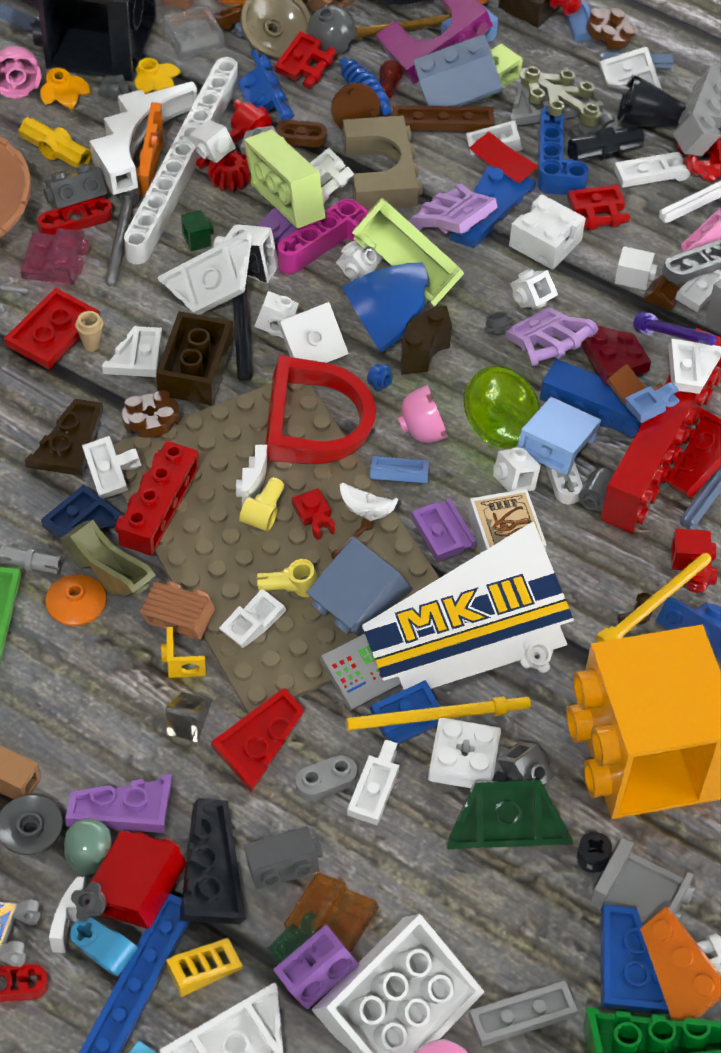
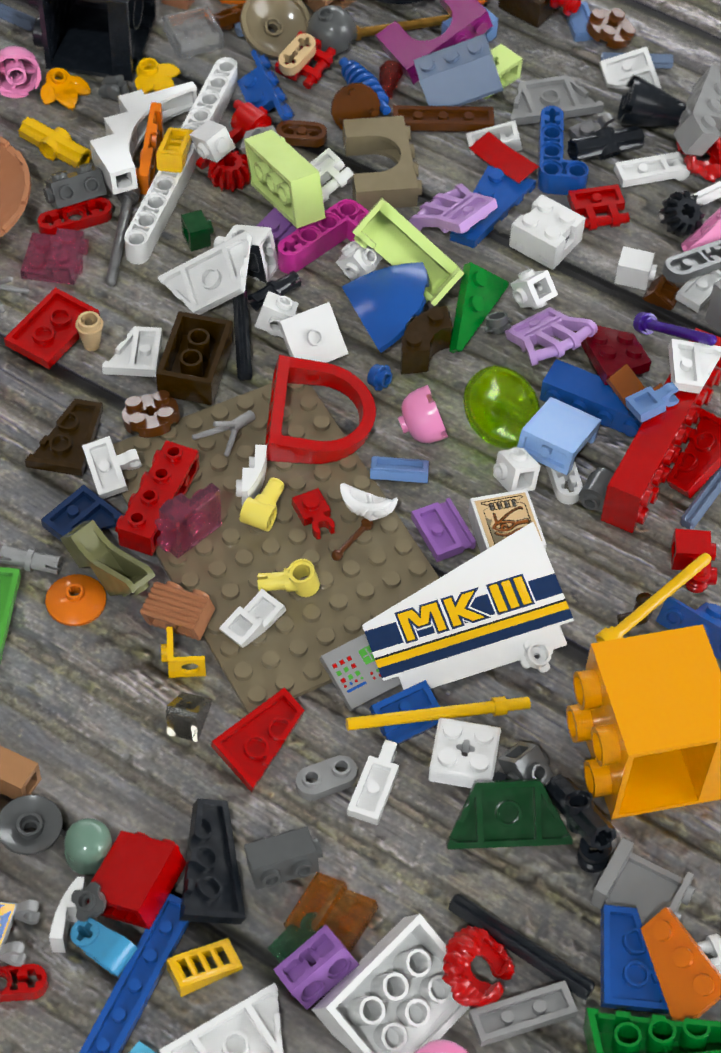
medium lavender wing [66,774,172,833] -> none
sand blue slope [306,536,413,636] -> none
olive plant [519,66,601,126] -> none
none -> clear pink plate [155,483,222,559]
none -> yellow slope [156,127,194,173]
none -> light grey plant [192,410,255,457]
none -> black pin [248,271,301,311]
none -> tan beam [279,34,316,76]
none -> red piece [442,926,515,1007]
none -> black axle [448,894,595,1000]
none -> green wing [449,262,509,353]
none -> black piece [545,774,616,851]
none -> black gear [659,191,705,236]

